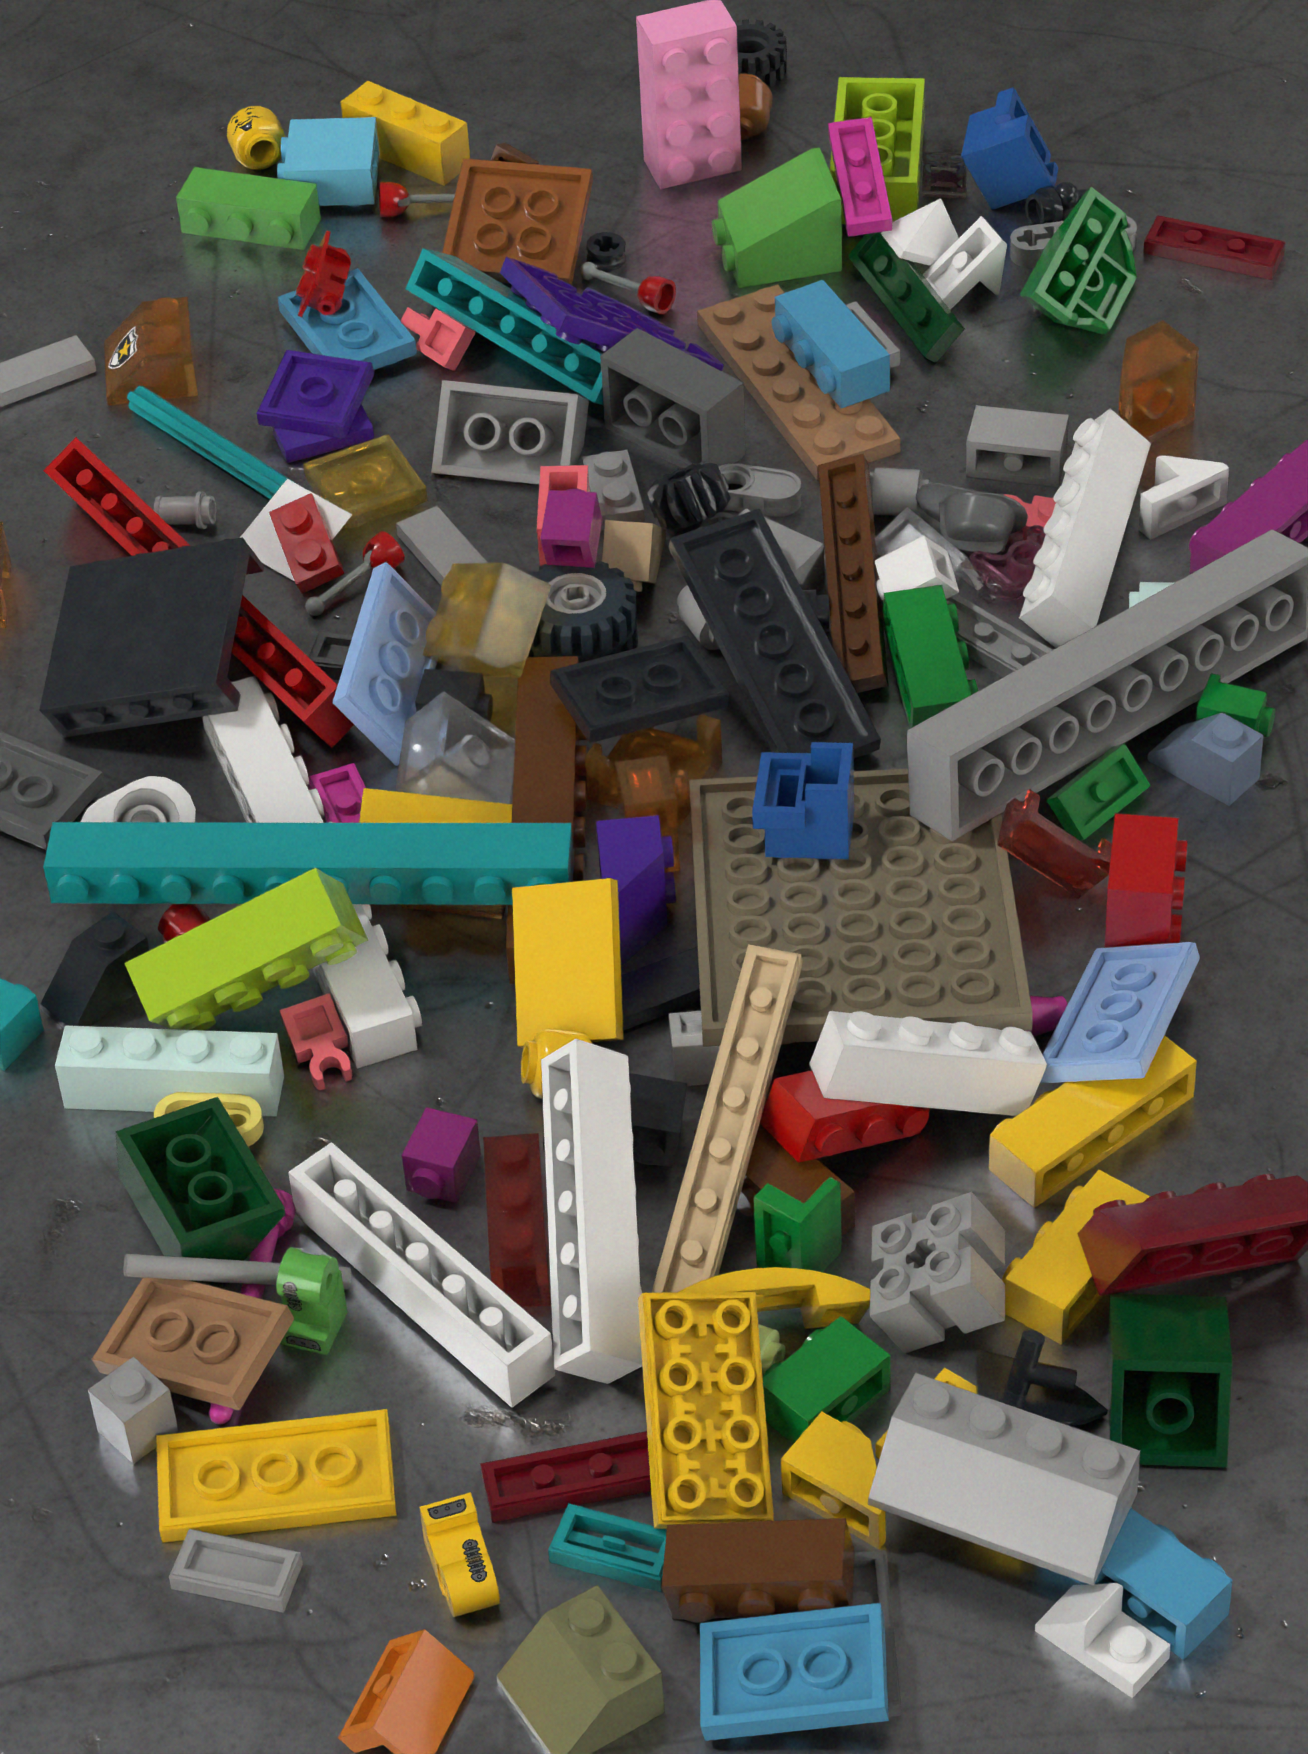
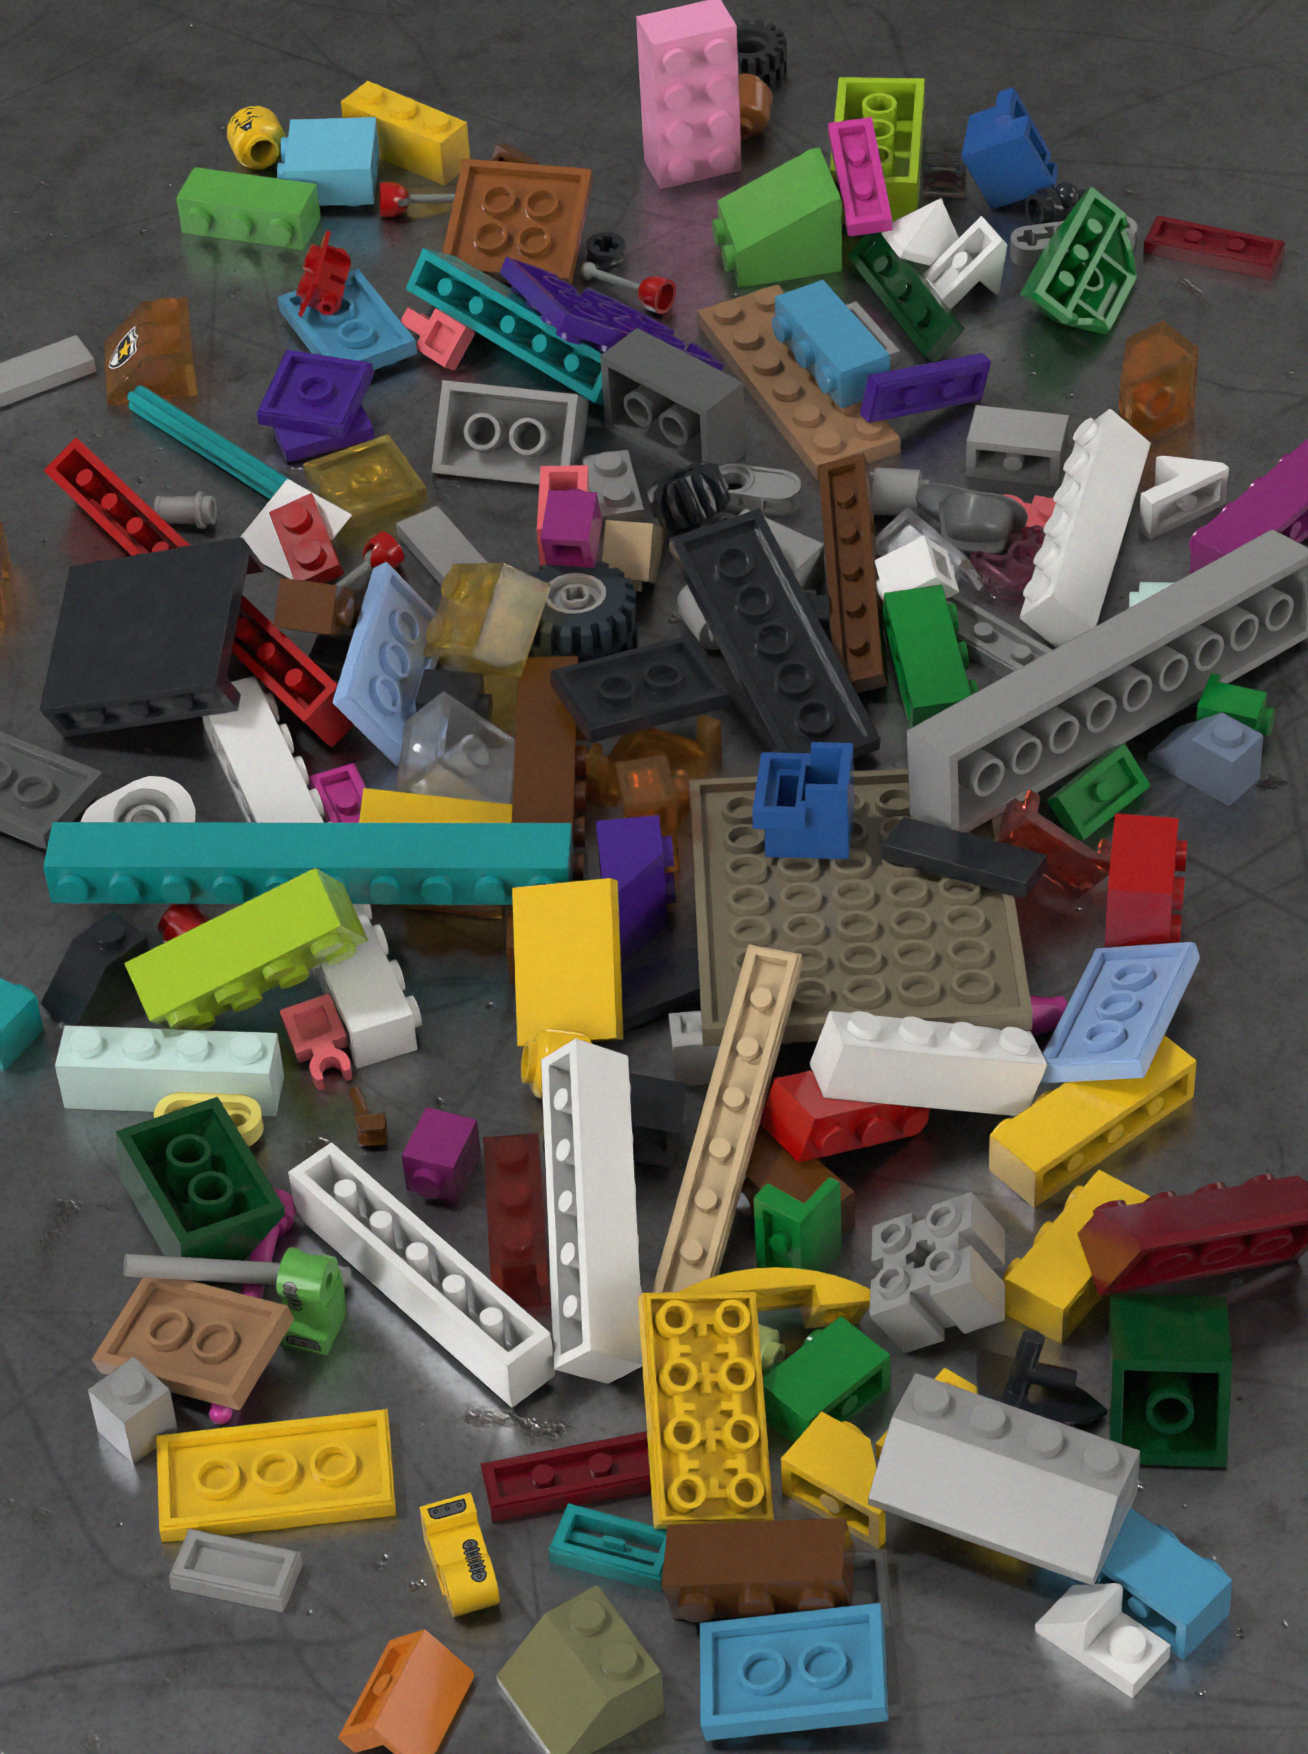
none -> reddish brown brick [273,577,364,639]
none -> reddish brown hand [349,1087,388,1146]
none -> dark purple tile [860,353,991,423]
none -> black tile [881,817,1047,898]

